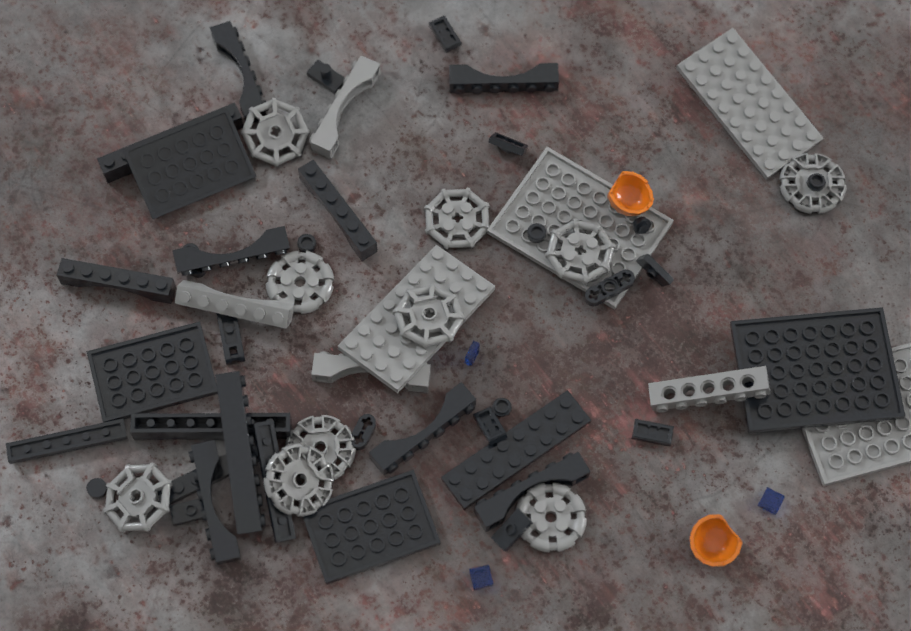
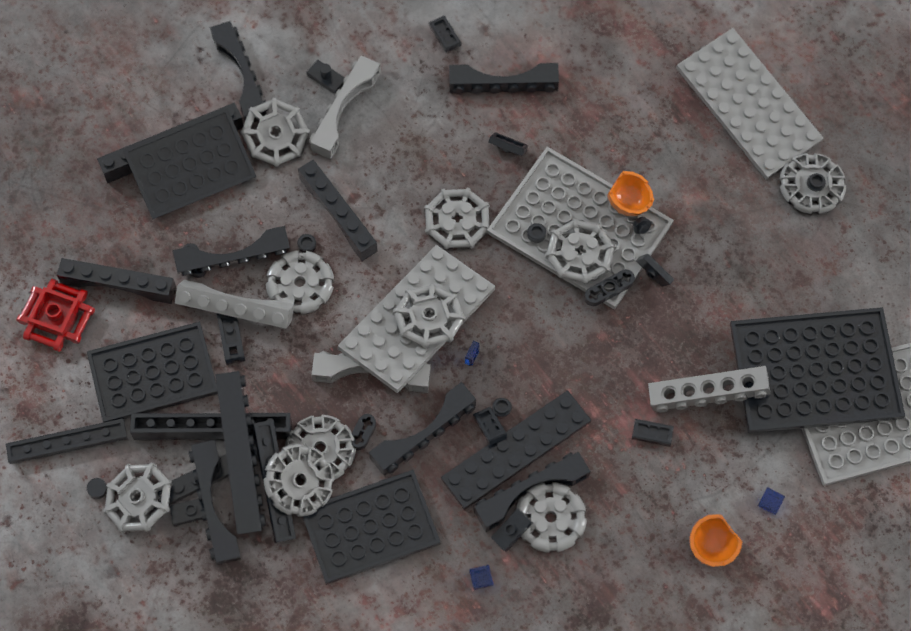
none -> red brick [16,279,95,352]

